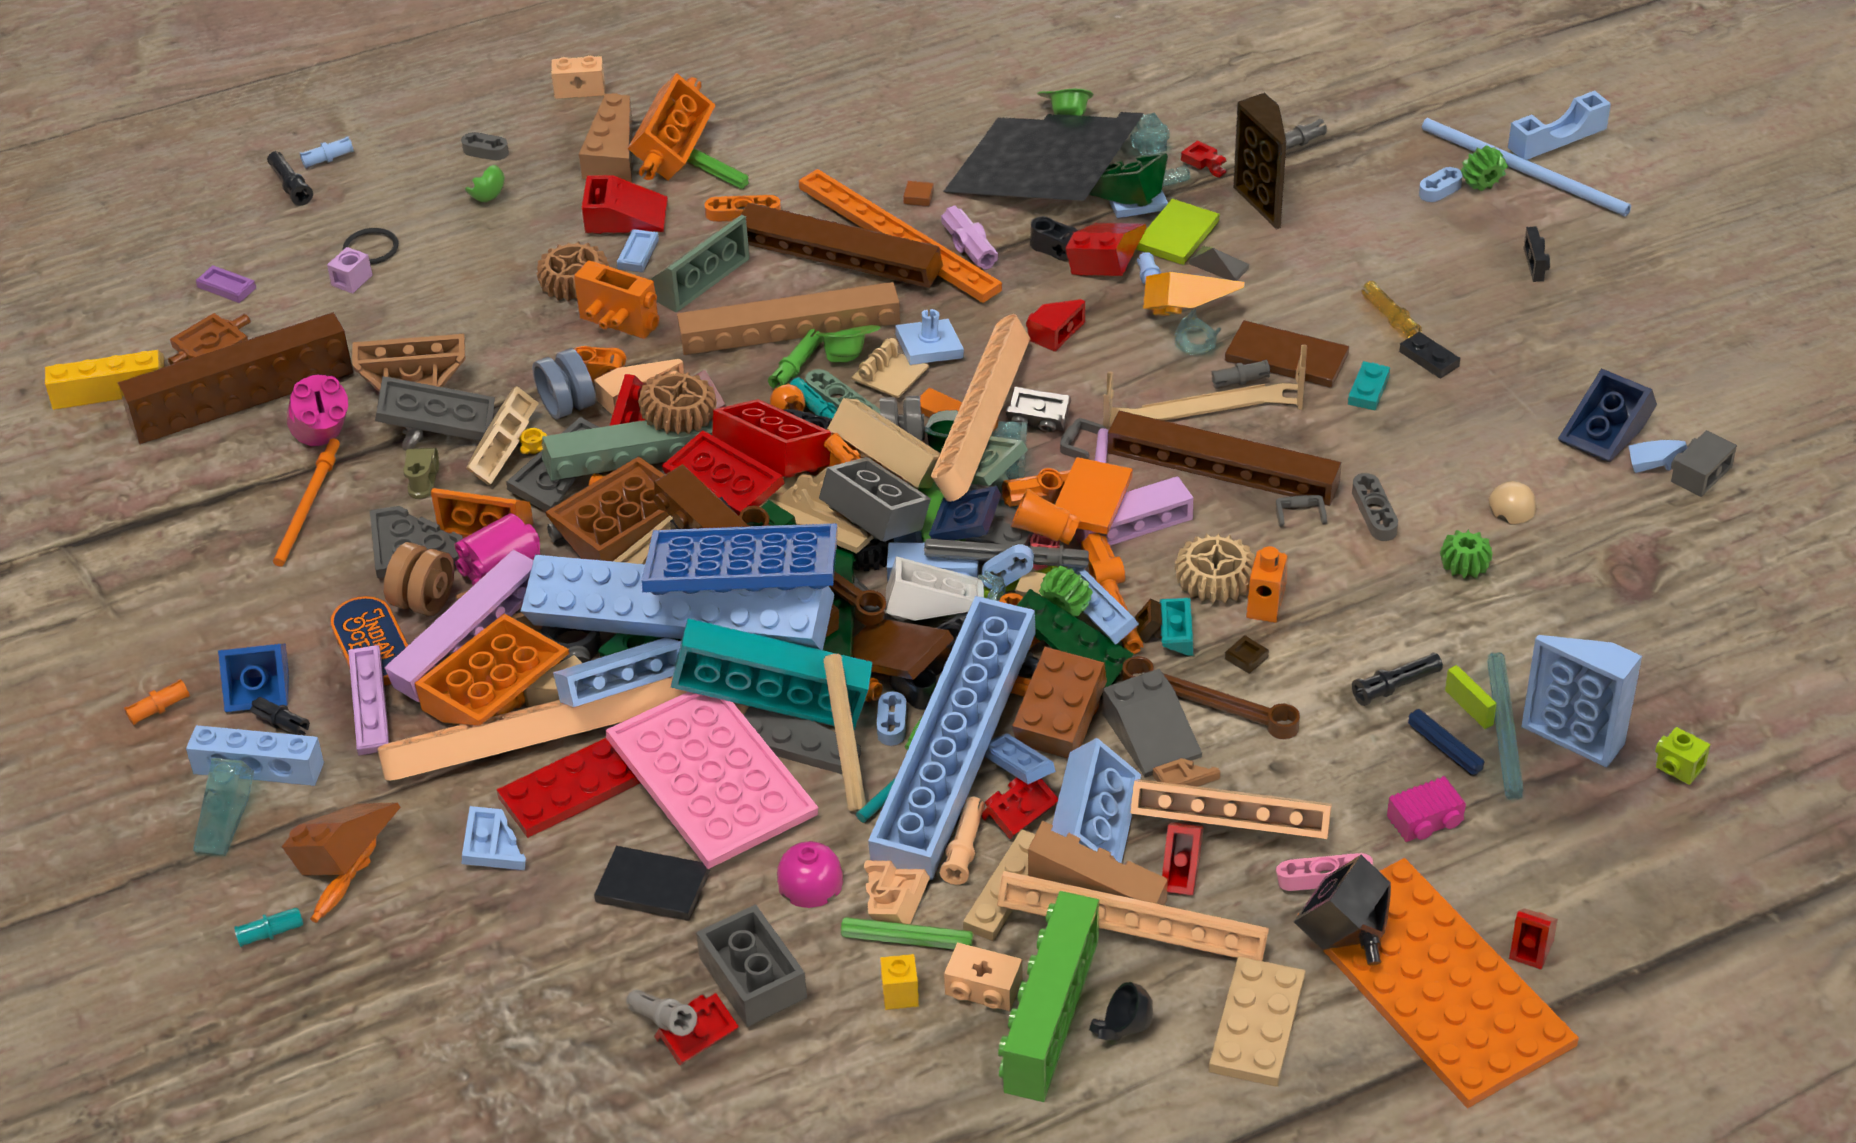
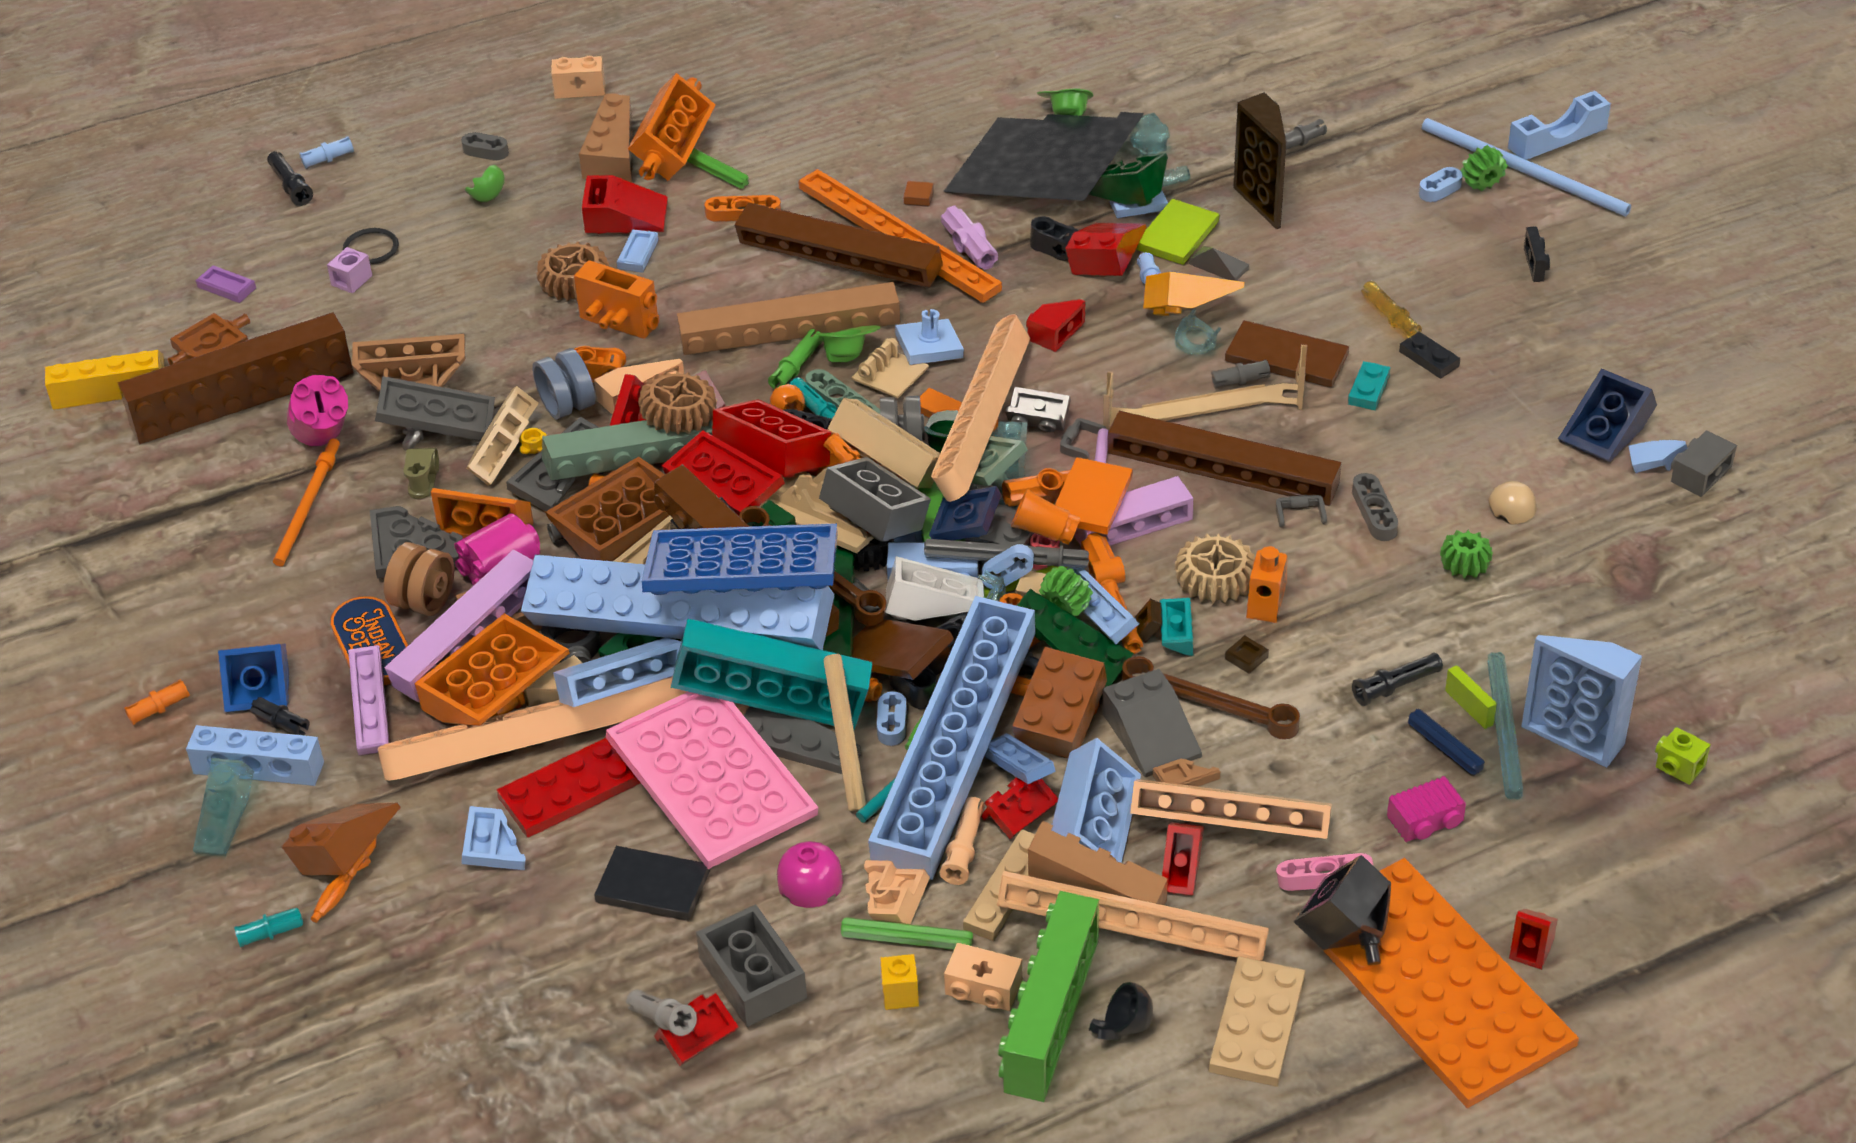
sand green slope [650,215,750,313] -> none
red plate [1181,140,1227,177] -> none

